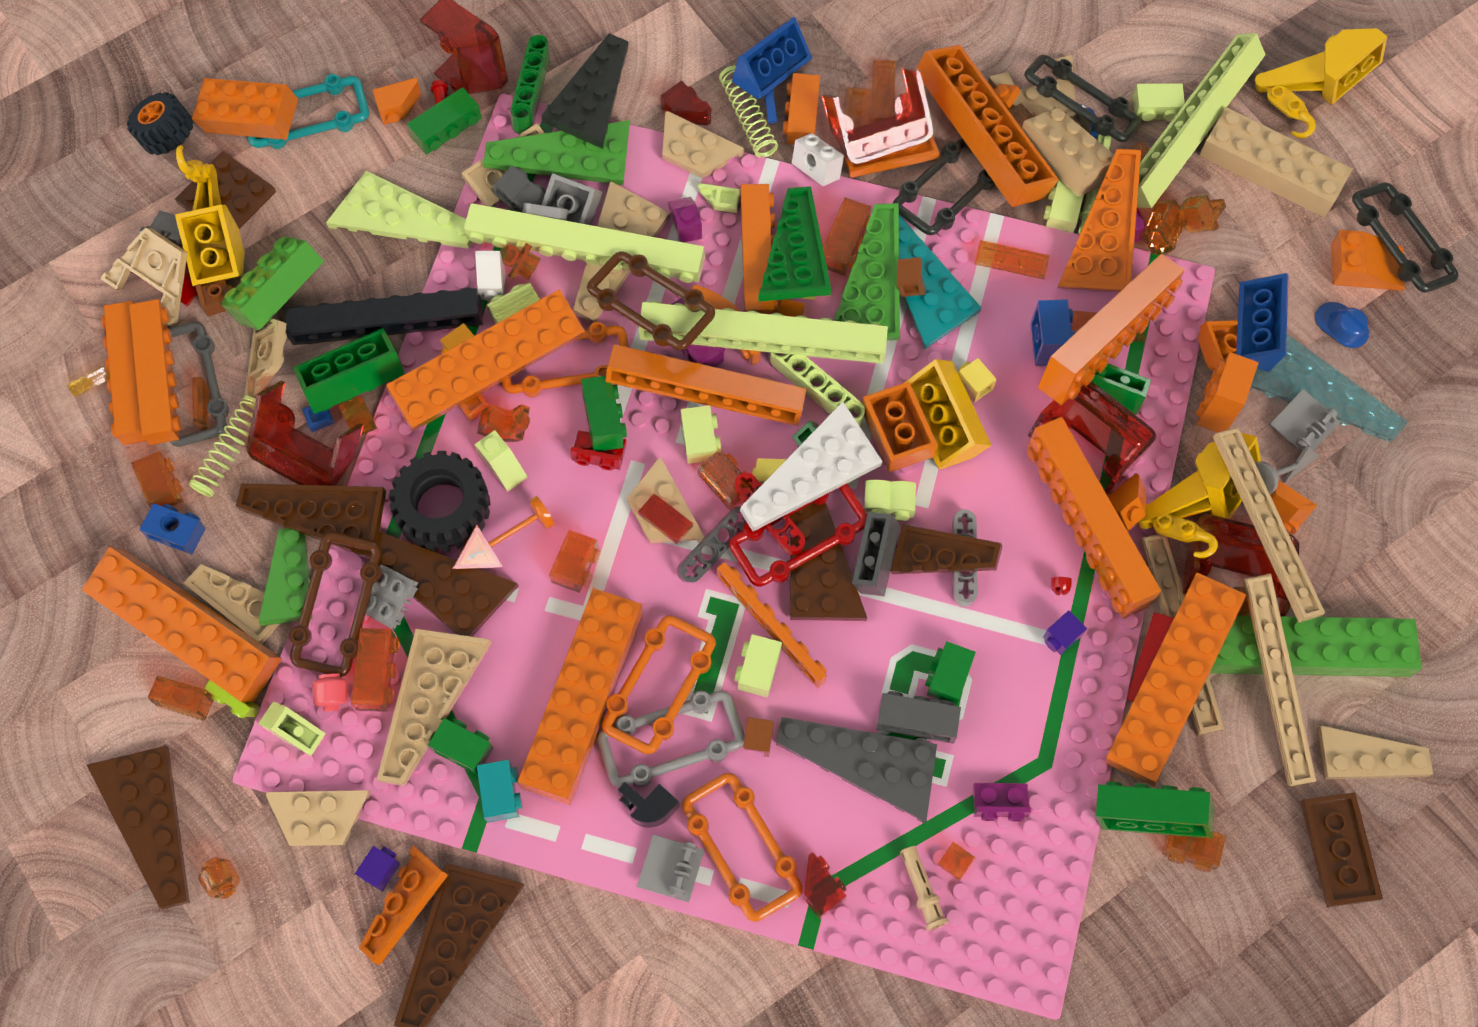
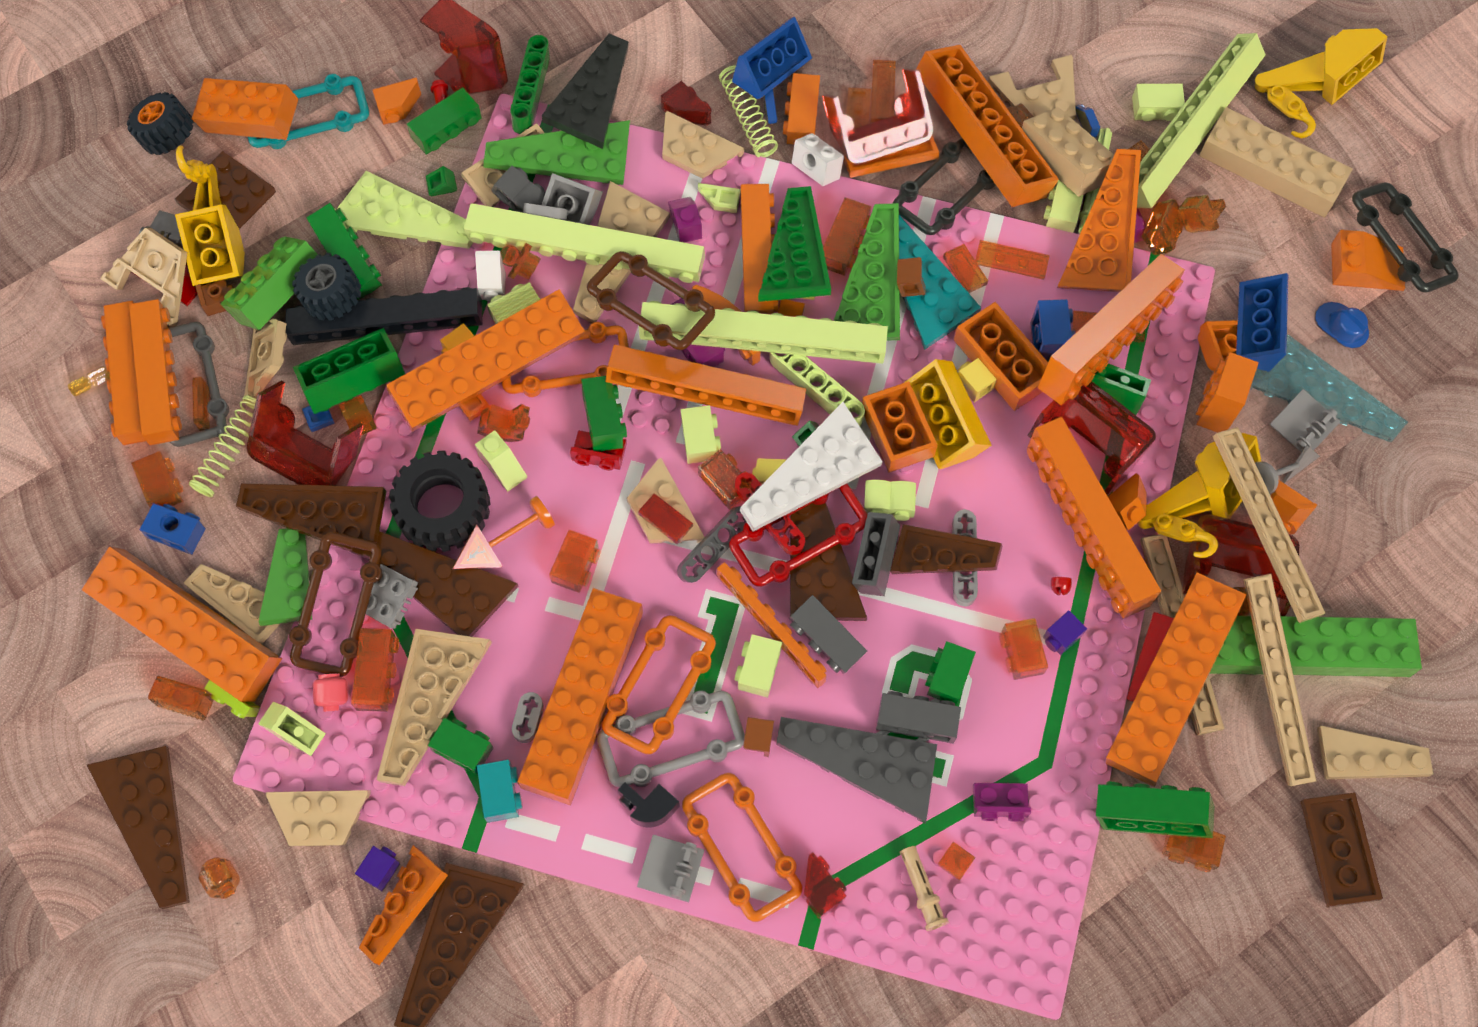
orange plate [990,84,1021,109] -> none
pearl dark grey bar [1024,55,1140,142] -> none
none -> black wheel [292,253,361,320]
none -> green brick [306,203,383,300]
none -> green slope [426,166,457,197]
none -> light grey beam [512,692,544,743]
none -> dark grey brick [789,595,867,674]
none -> clear orange tile [943,244,988,293]
none -> orange brick [954,302,1048,411]
none -> clear orange brick [999,618,1048,680]

